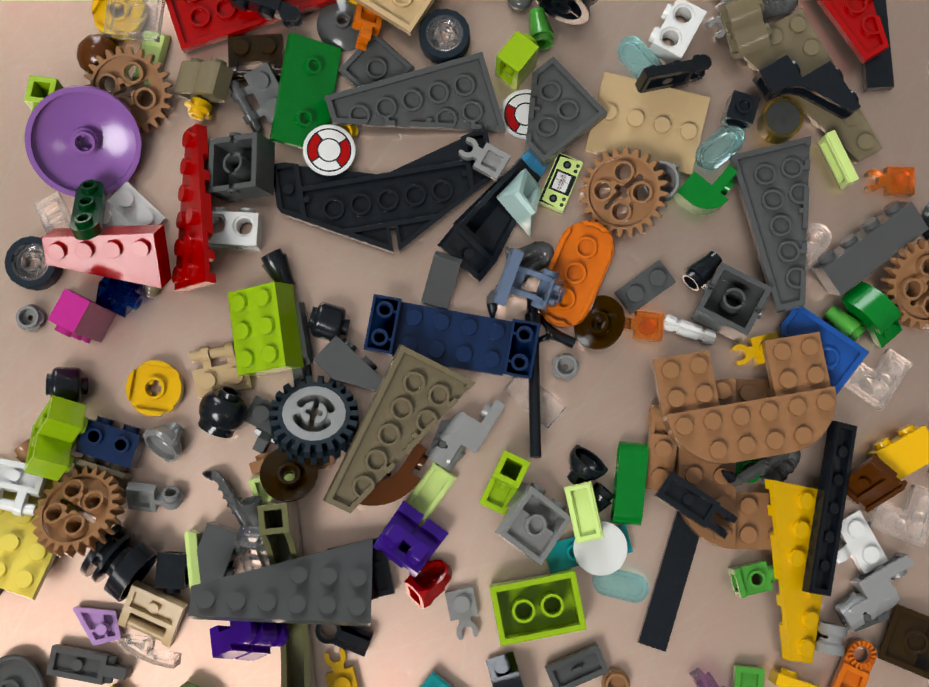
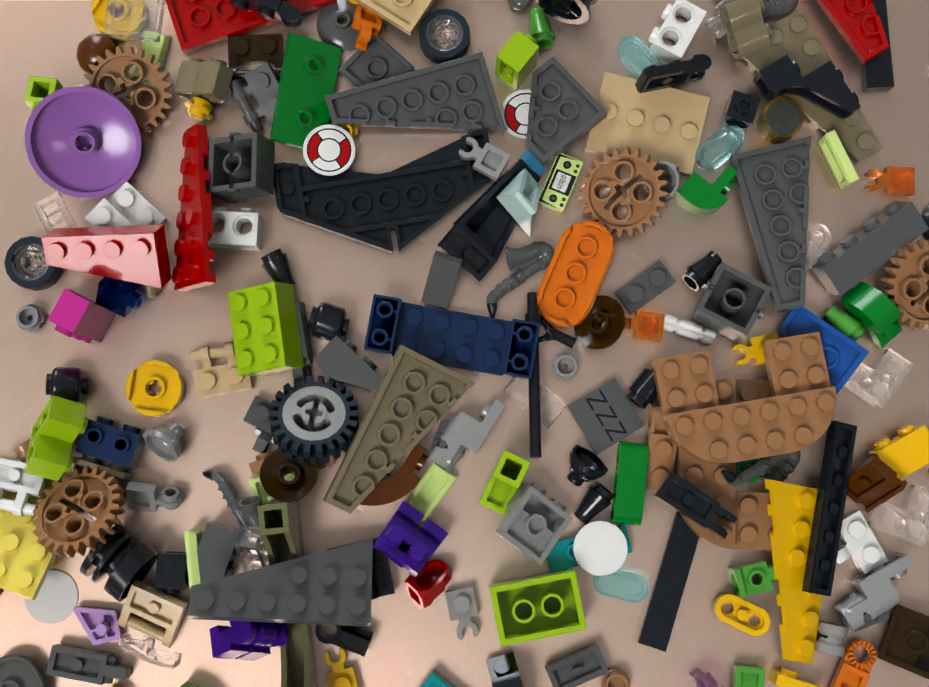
dark green plate [70,179,107,240] -> none
black piece [198,386,248,438] -> none
sand blue tile [493,247,565,311] -> none
yellowish green tile [564,481,604,544] -> none
none -> white sticker [24,569,78,624]
none -> dark grey tile [566,378,644,455]
none -> black brick [626,368,658,410]
none -> yellow plate [713,593,770,636]

